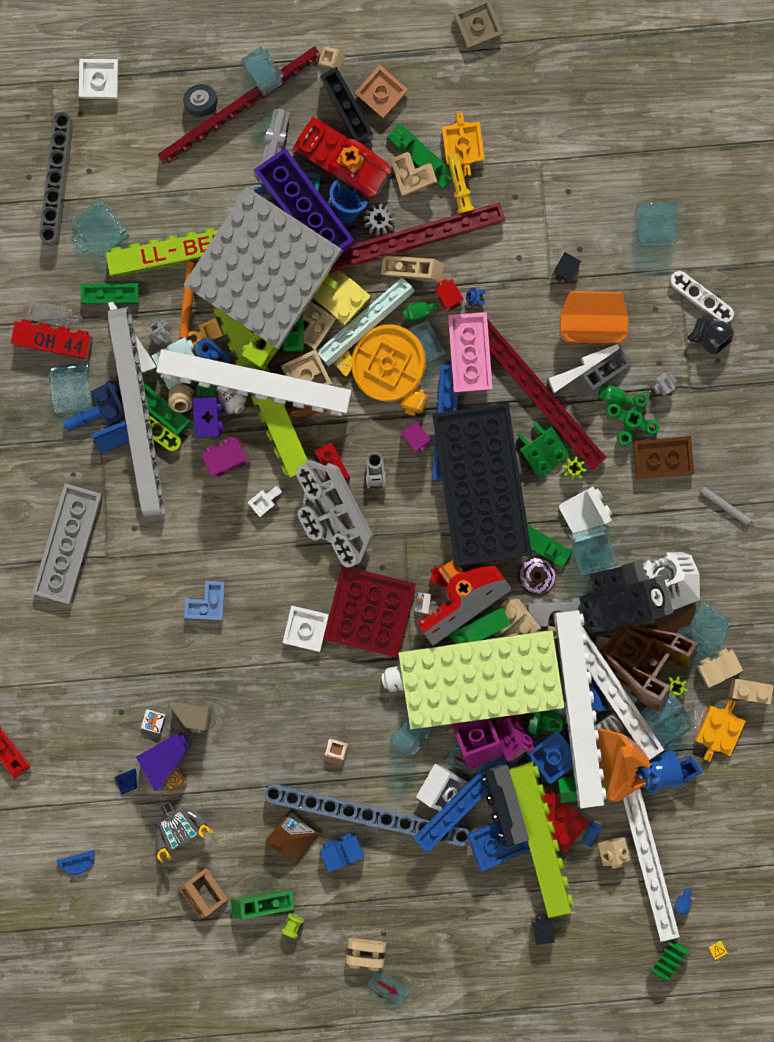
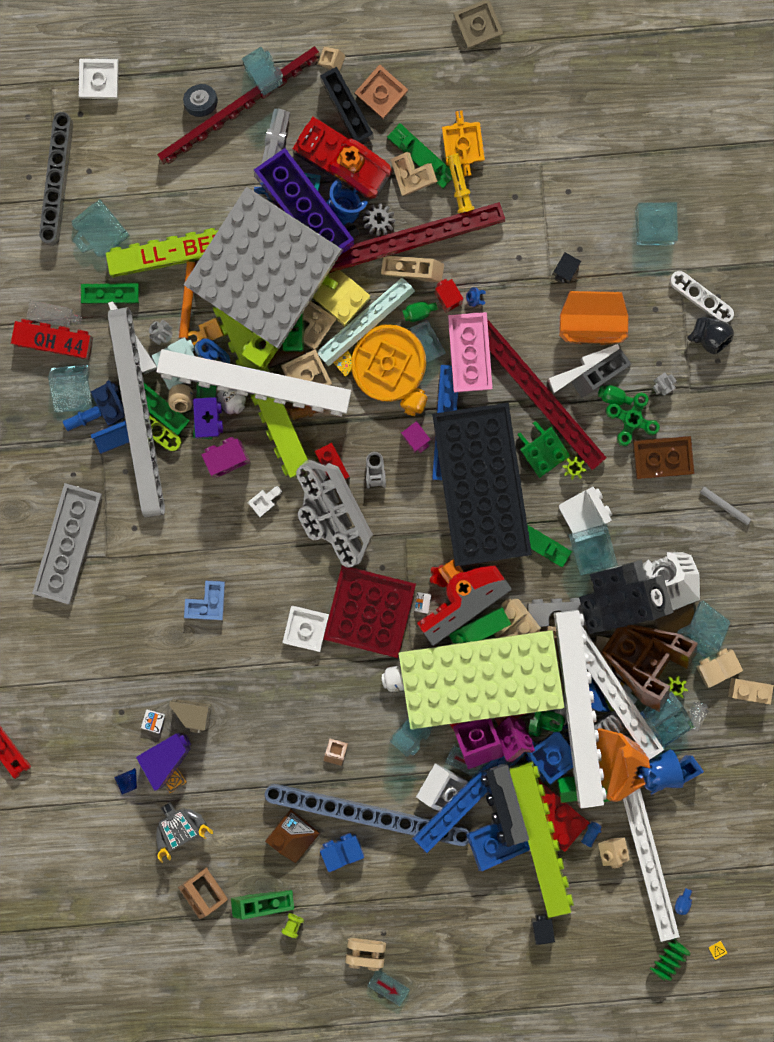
blue tile [56,850,95,875] -> none
dish [518,557,556,595] -> none
light orange plate [694,699,746,762] -> none

